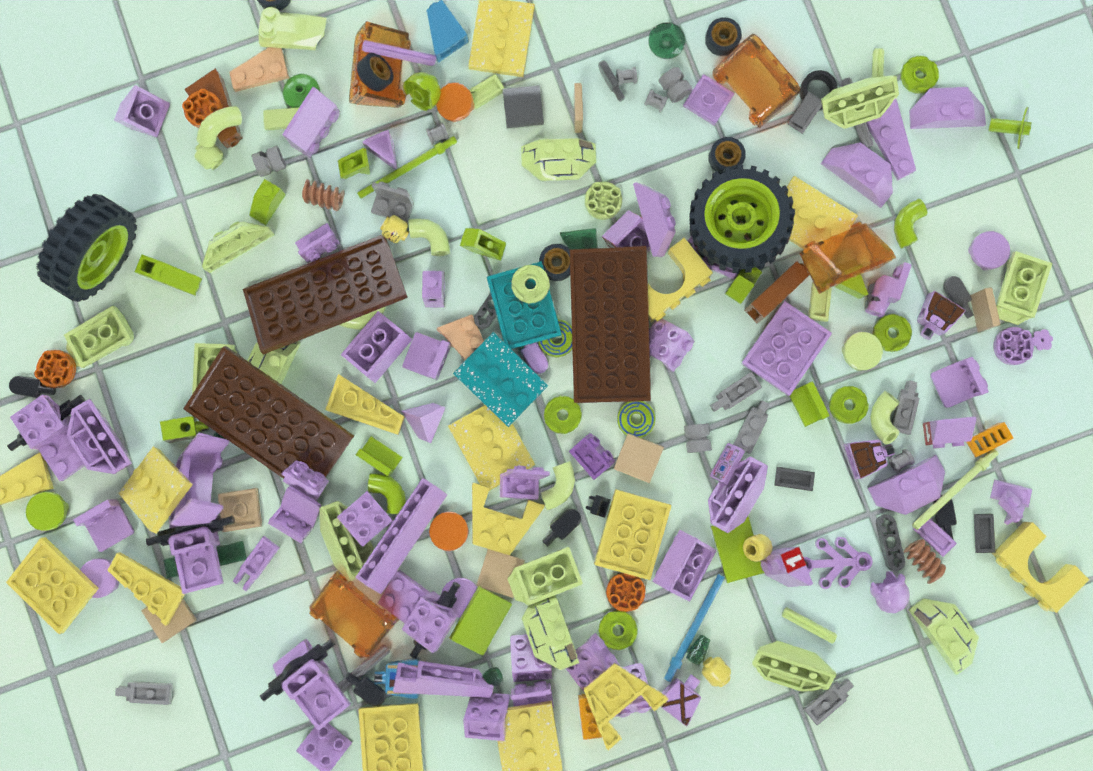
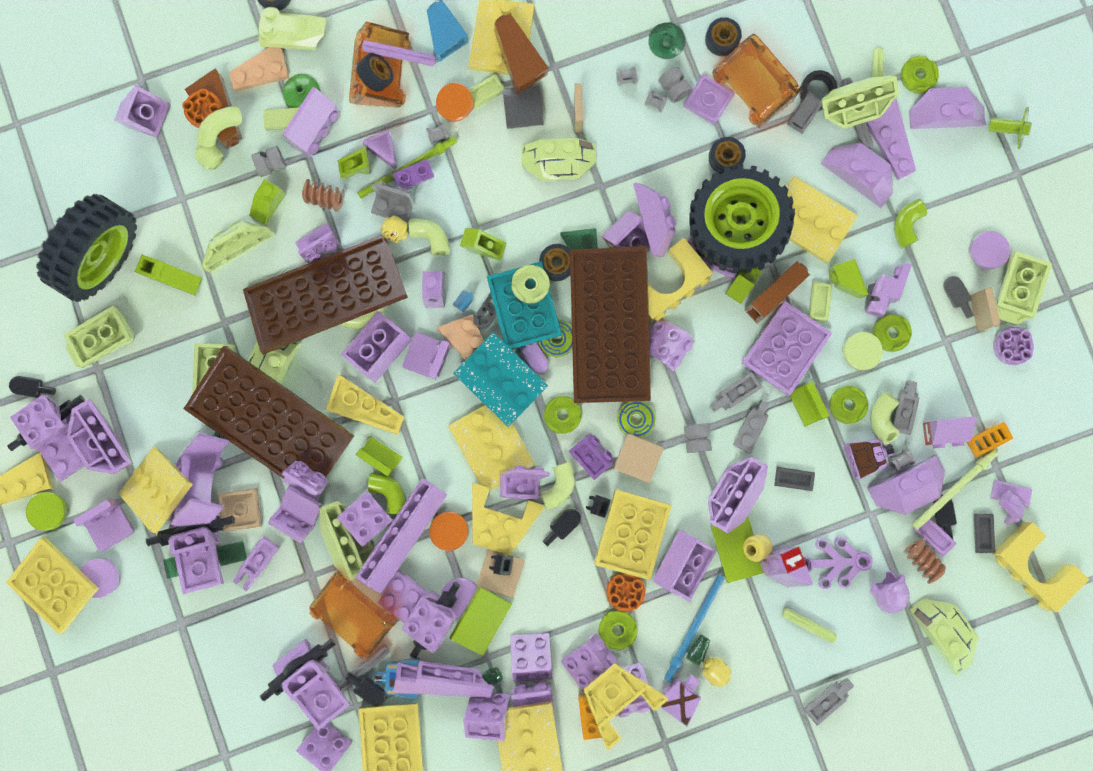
orange tile [34,350,76,388] -> none
light yellow wing [107,552,185,626] -> none
light grey hinge [115,681,173,705] -> none
tan tile [141,599,197,643] -> none
lime torso [160,416,210,443] -> none
lavender slope [401,403,446,443] -> none
lime cylinder [403,72,441,111] -> none
yellowish green slope [507,547,583,605] -> none
yellowish green wedge [522,595,579,670] -> none
yellowish green tile [585,182,622,220] -> none
dark grey piece [598,60,625,102] -> none
lavender tile [710,443,745,485] -> none
yellowish green wedge [752,641,836,692] -> none
clear orange windscreen [799,221,896,294] -> none
dark grey beam [876,515,905,571] -> none
torso [917,291,966,340] -> none
lavender bracket [930,356,989,408] -> none
lavender plant [1032,329,1053,351] -> none
none -> medium lavender bracket [393,159,434,189]
none -> dark azure slope [453,290,474,313]
none -> black tile [489,554,514,575]
none -> dark orange slope [494,13,549,95]

